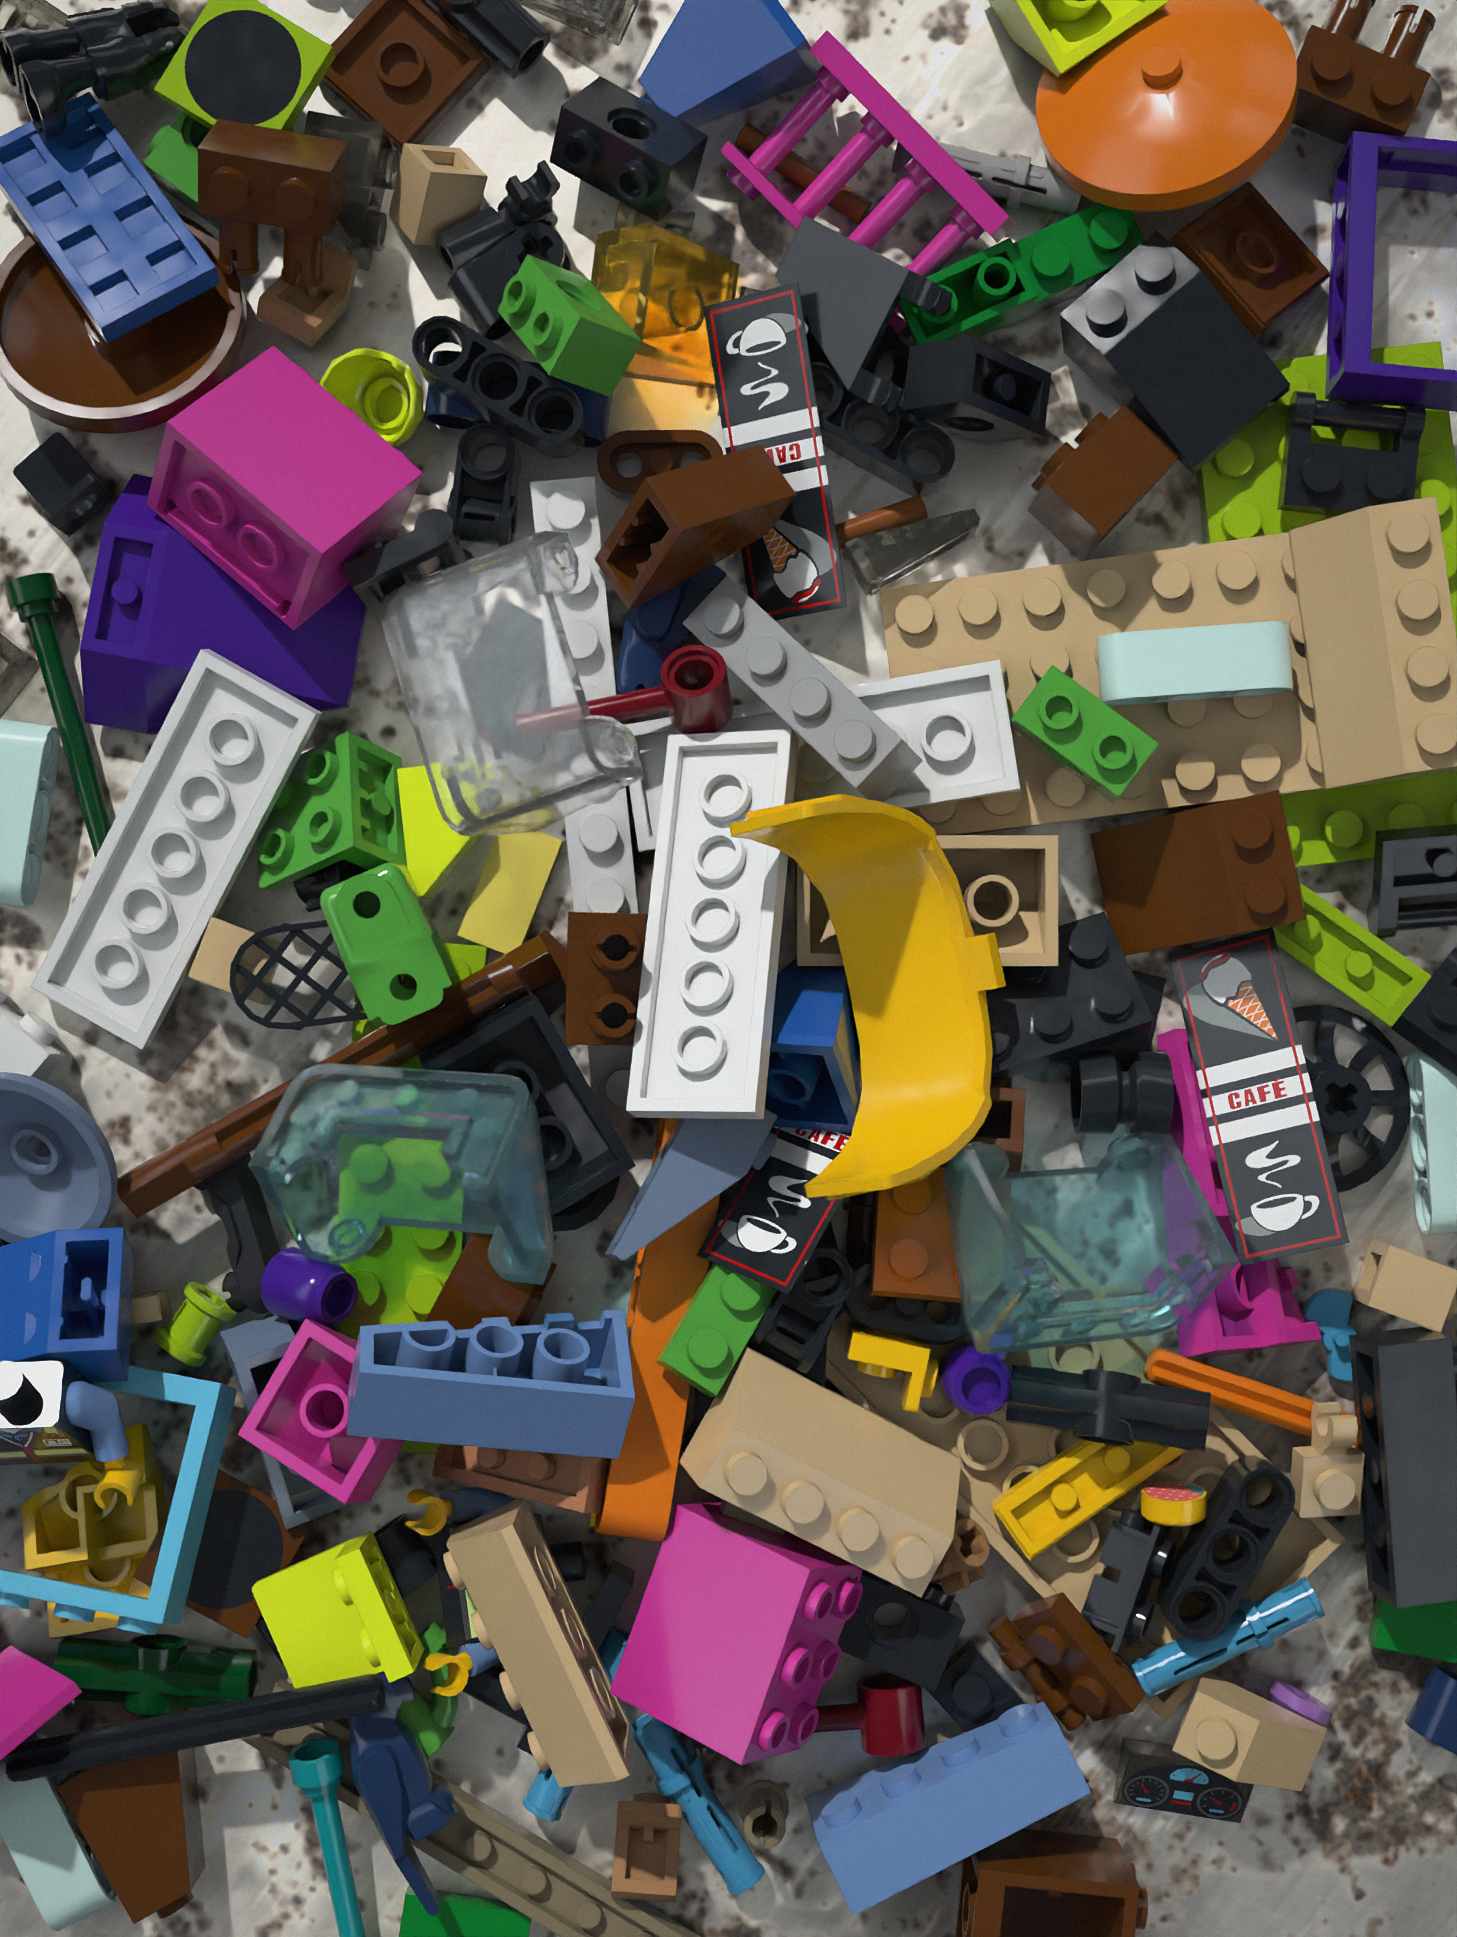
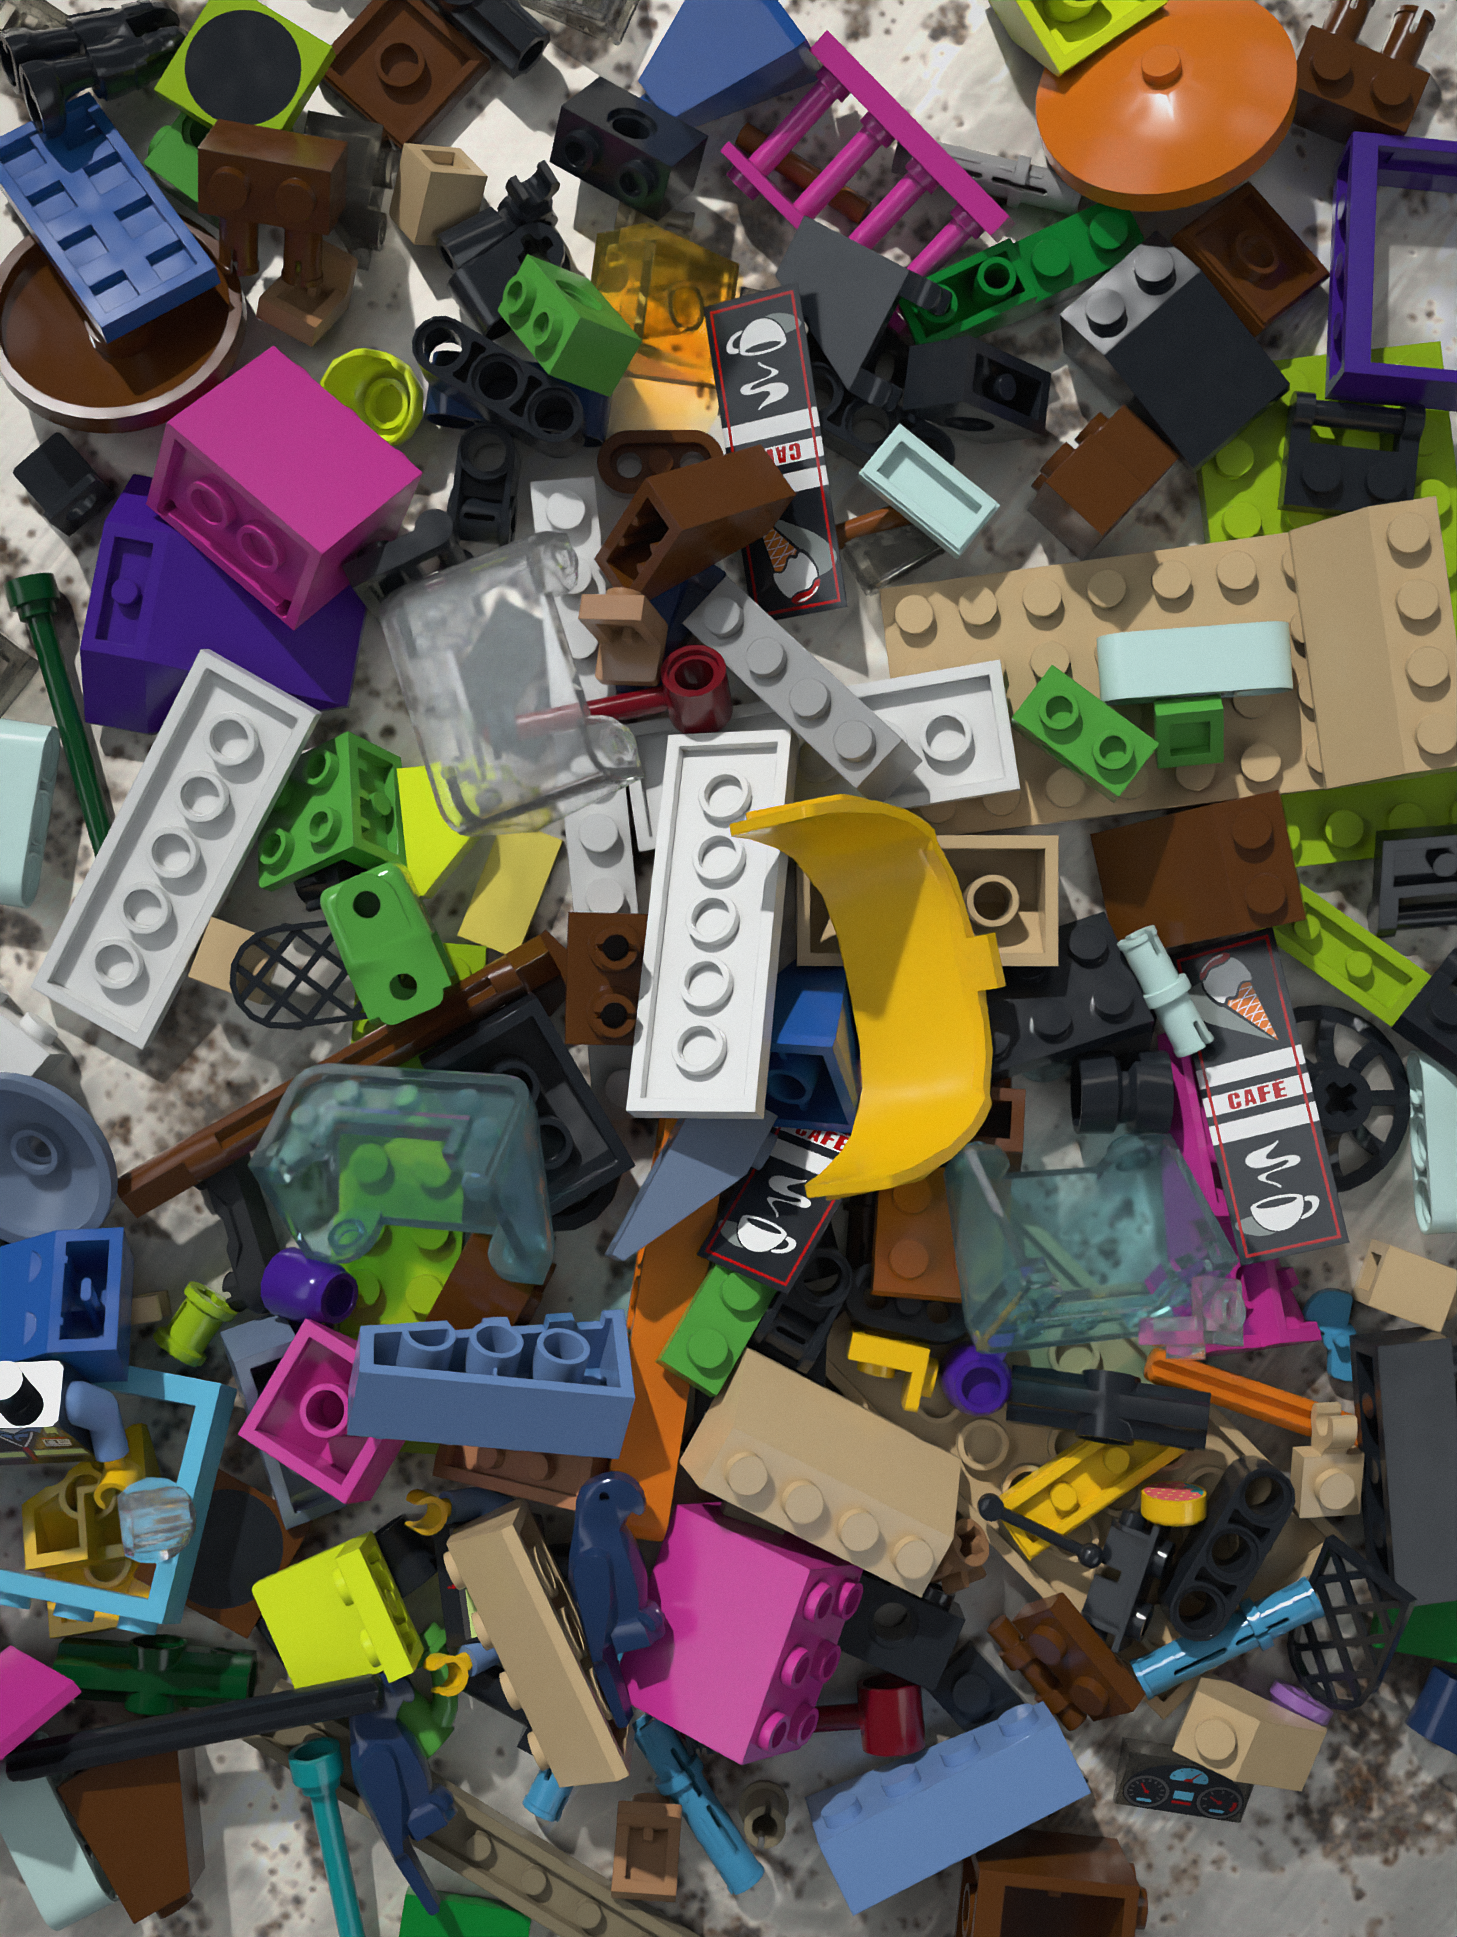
none -> clear piece [117,1477,197,1564]
none -> dark blue animal [568,1471,666,1728]
none -> medium nougat bracket [578,587,668,686]
none -> light aqua tile [857,423,1000,559]
none -> black hinge [977,1493,1103,1569]
none -> light aqua pin [1117,925,1214,1058]
none -> clear bracket [1138,1276,1246,1360]
none -> bright green plate [1153,694,1224,769]
none -> black window [1287,1534,1417,1711]

